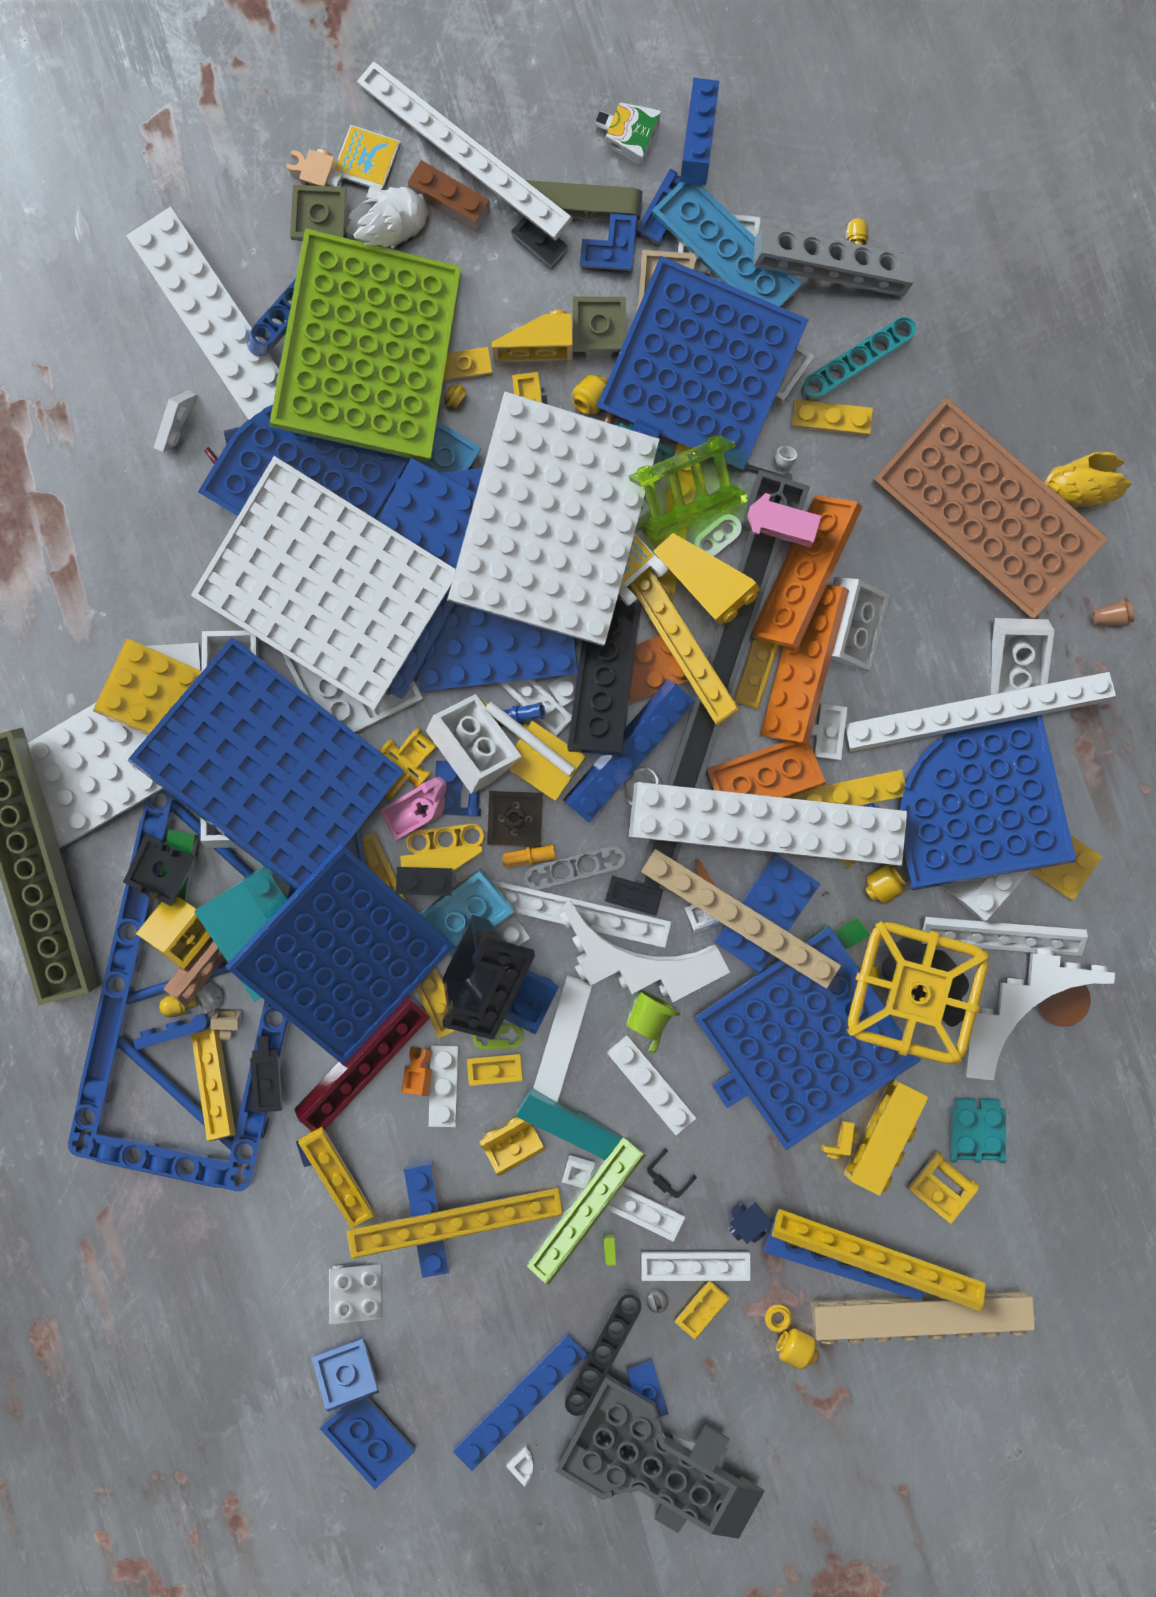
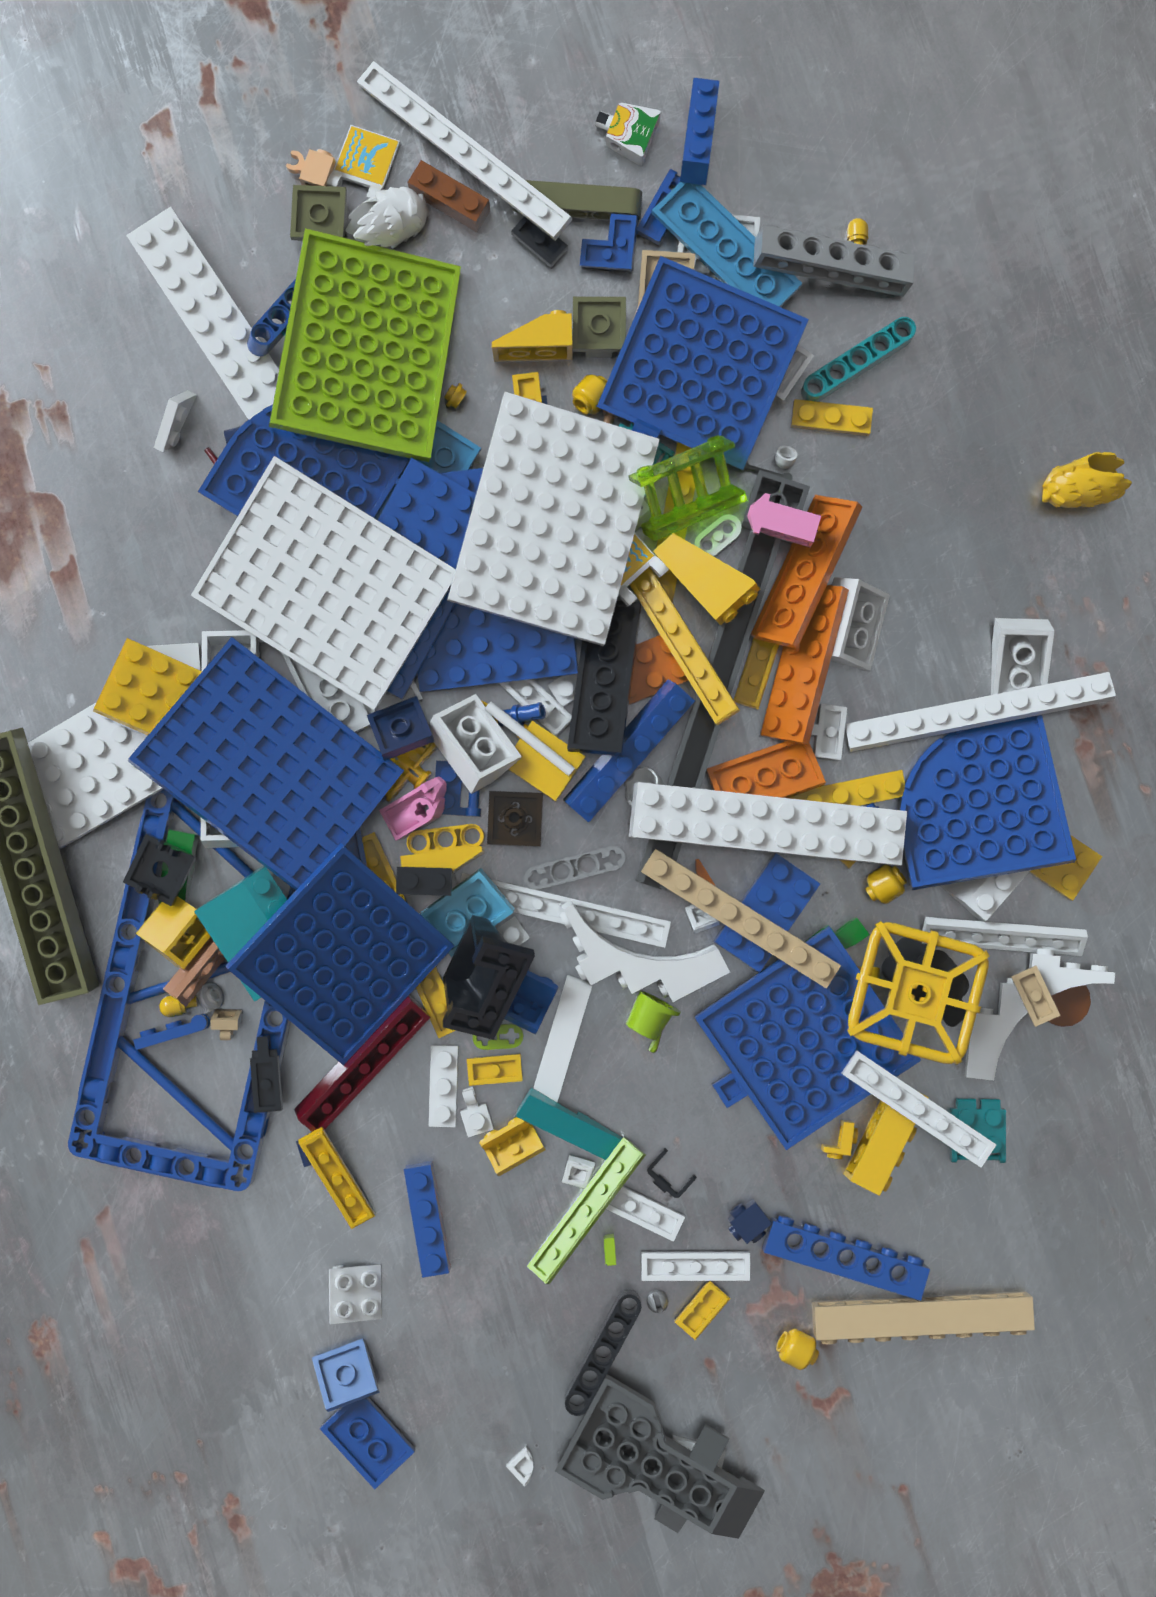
yellow plate [191,1029,236,1141] -> none
yellow tile [346,1188,563,1259] -> none
orange plate [401,1047,432,1096] -> none
yellow plate [443,347,493,382] -> none
blue plate [453,1333,587,1471] -> none
light orange axle [502,844,556,868] -> none
black plate [605,875,663,916] -> none
white plate [607,1035,696,1135] -> none
blue plate [626,1360,669,1417] -> none
yellow plate [765,1304,792,1332] -> none
yellow plate [772,1209,986,1311] -> none
nougat plate [874,397,1108,619] -> none
yellow plate [907,1151,980,1224] -> none
nougat cone [1093,600,1135,626] -> none
none -> dark blue plate [367,696,434,761]
none -> white plate [460,1086,494,1137]
none -> white plate [841,1051,996,1168]
none -> tan plate [1011,965,1060,1027]

